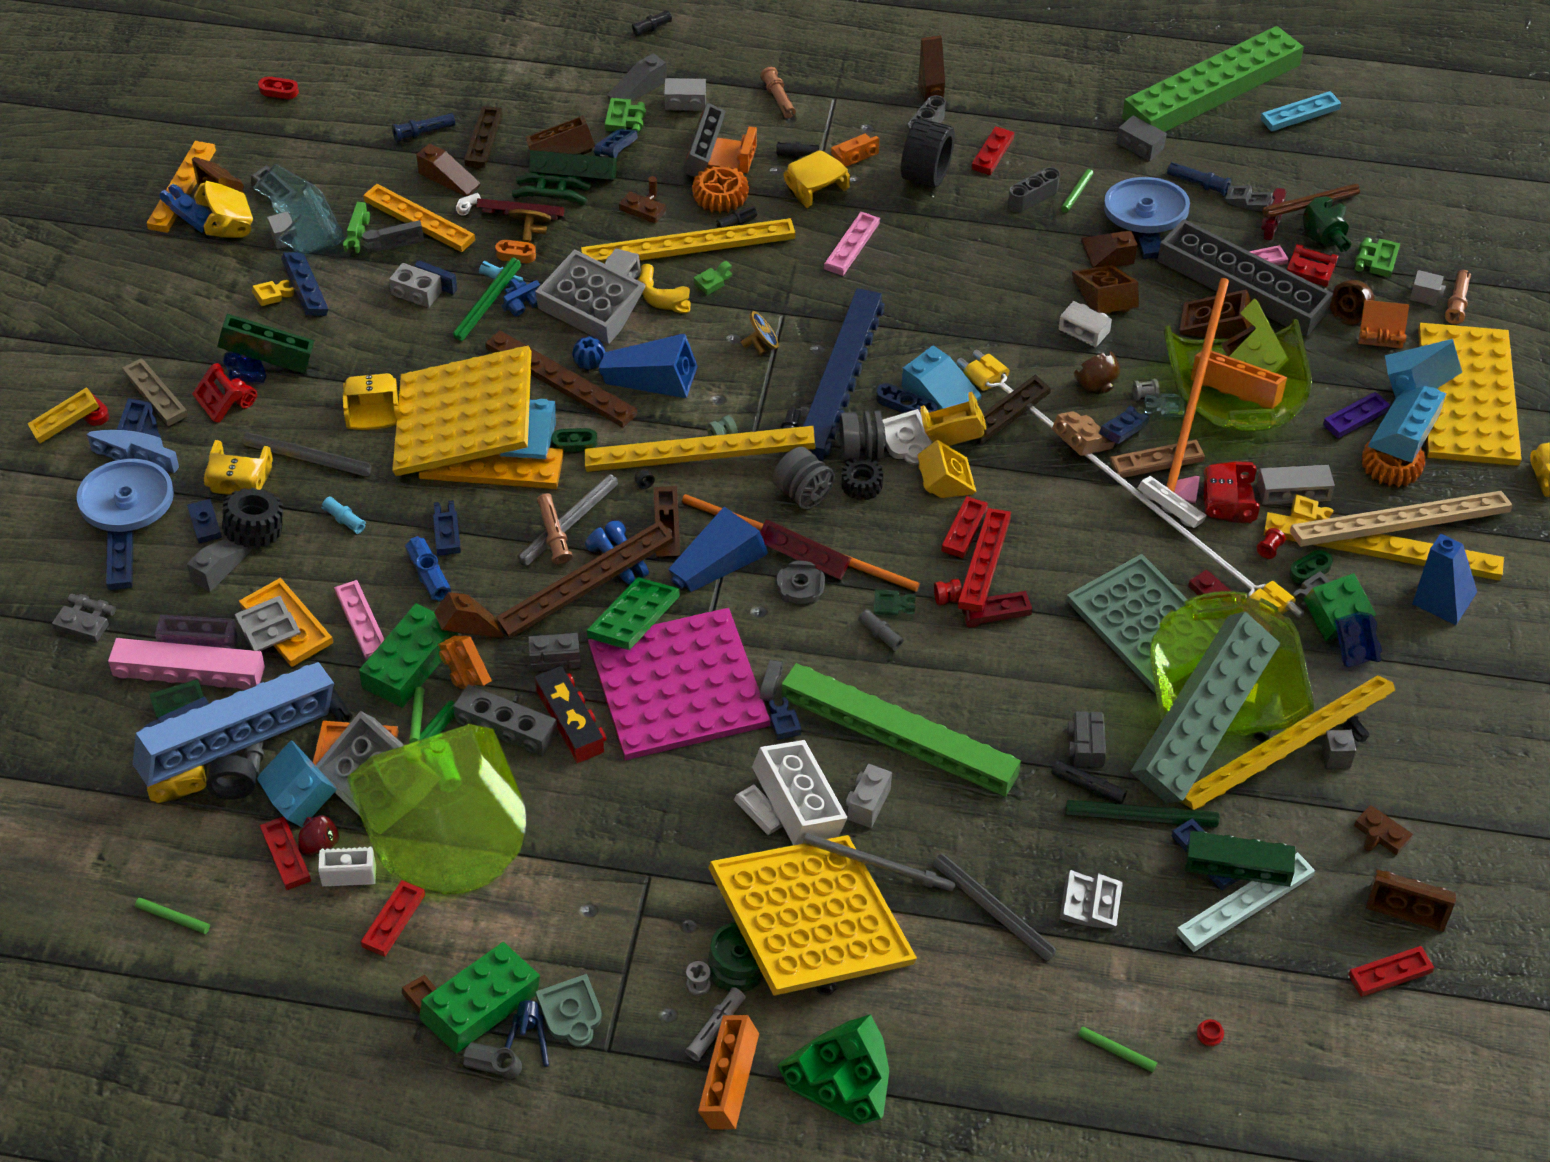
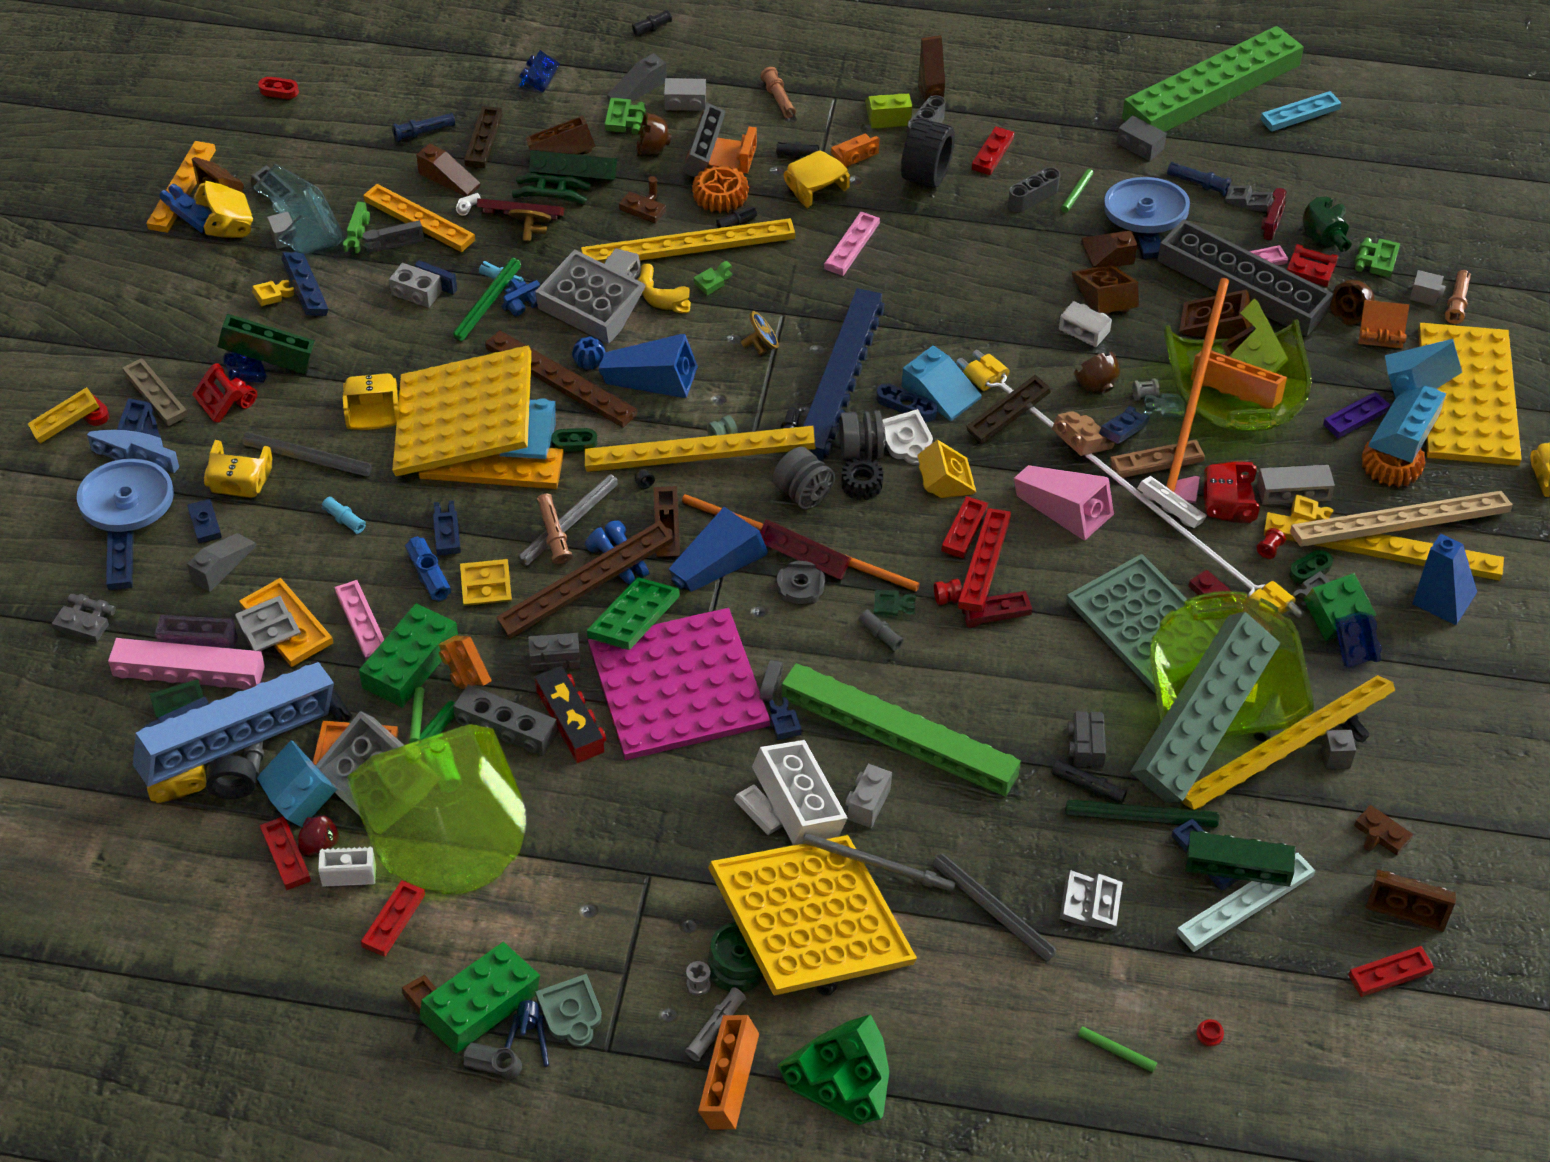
bright green bar [135,898,210,934] -> none
black tyre [222,488,283,548] -> none
reddish brown slope [434,592,504,638] -> none
orange beam [495,240,536,263] -> none
dark blue plate [594,129,638,158] -> none
yellow piece [920,392,986,446] -> none
reddish brown axle [1262,184,1360,218] -> none
none -> yellow slope [460,559,512,606]
none -> clear blue bracket [518,50,560,93]
none -> reddish brown cylinder [636,113,671,156]
none -> lime slope [865,93,912,128]
none -> bright pink slope [1014,465,1114,540]

